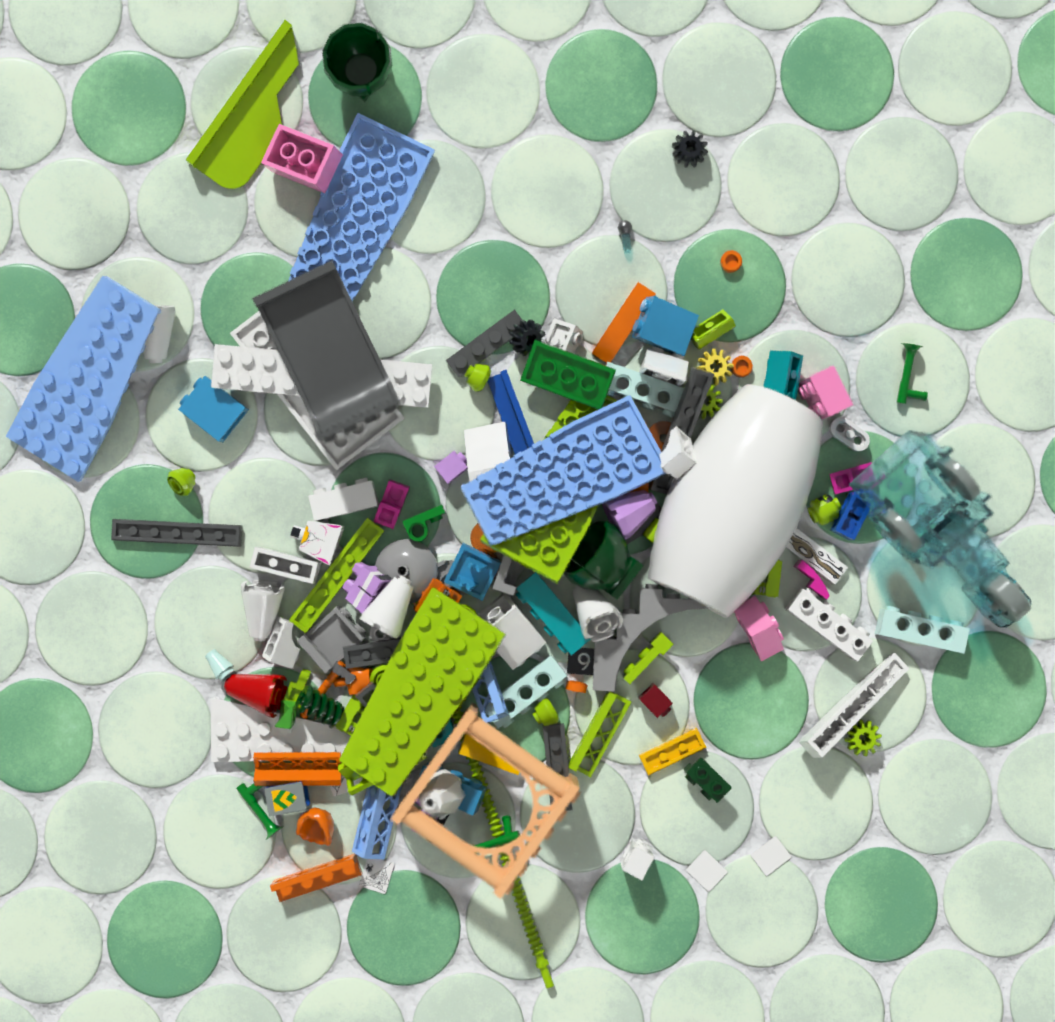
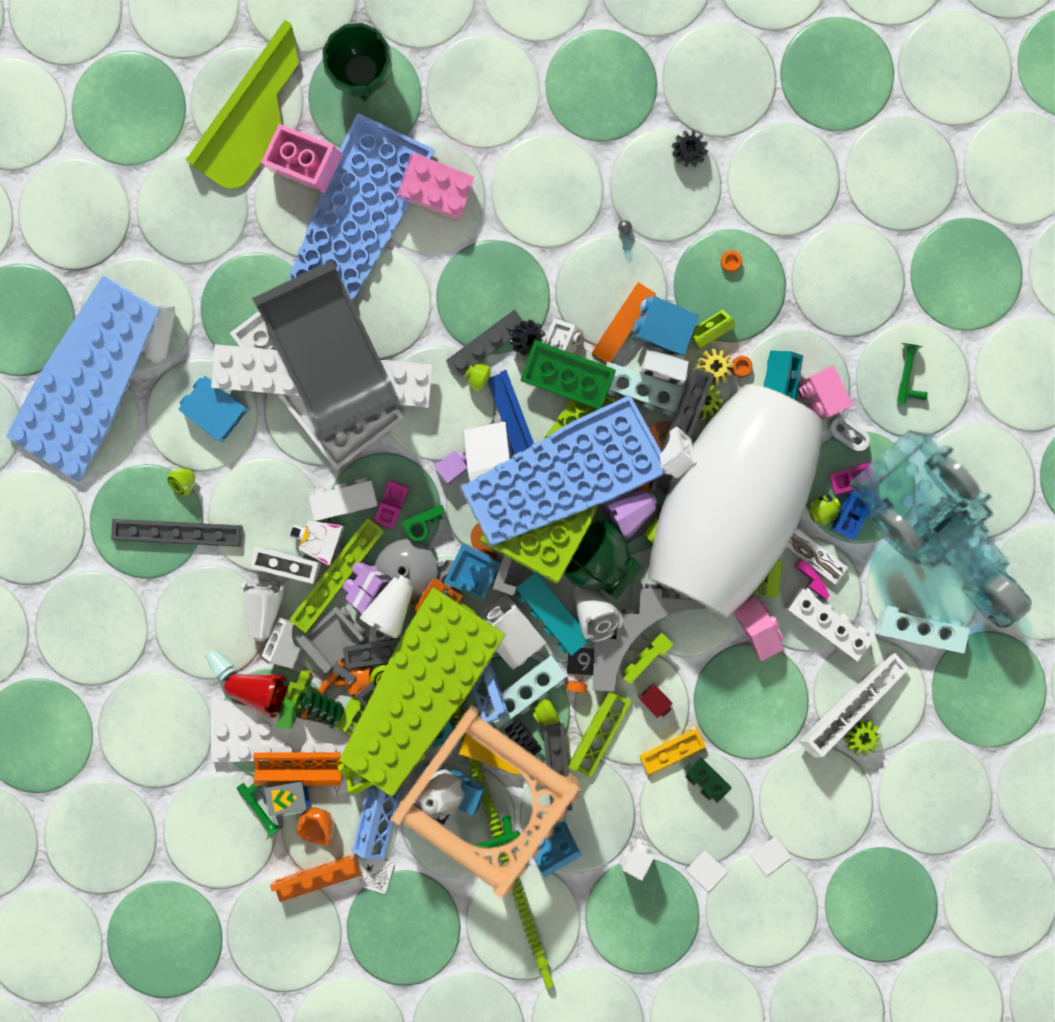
none -> bright pink brick [396,153,474,220]
none -> black tyre [505,719,542,756]
none -> dark azure plate [535,820,582,877]

